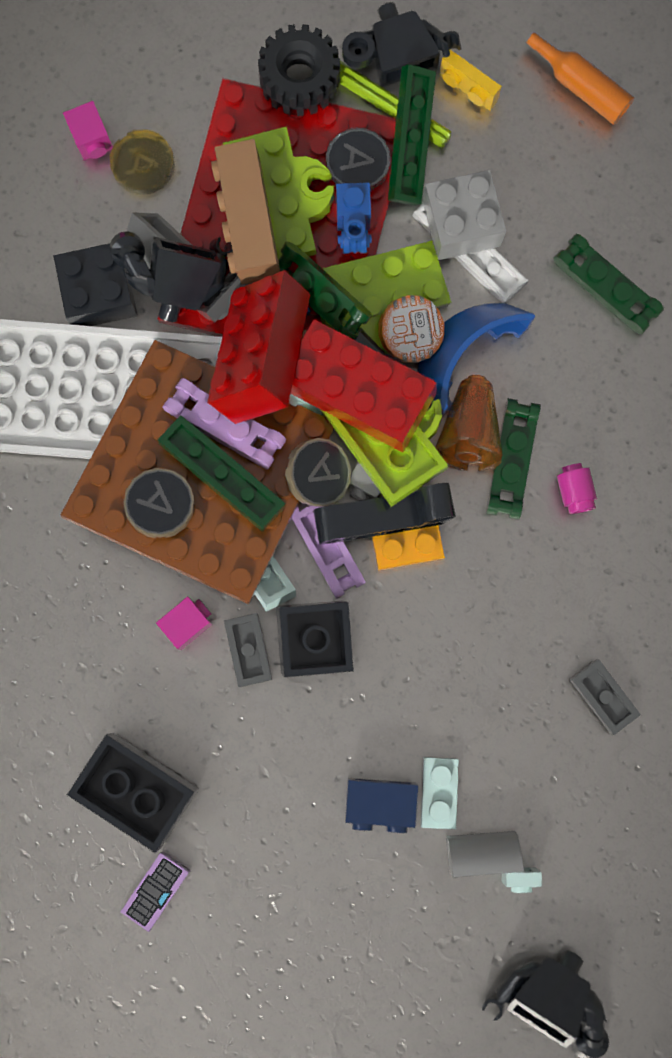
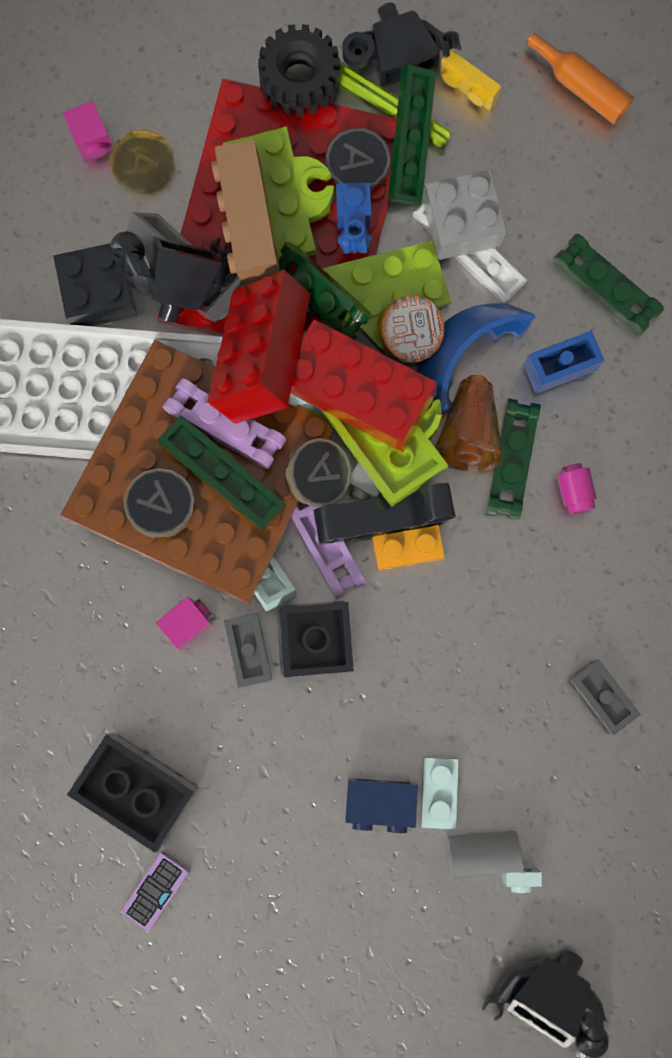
none -> blue brick [523,330,605,394]

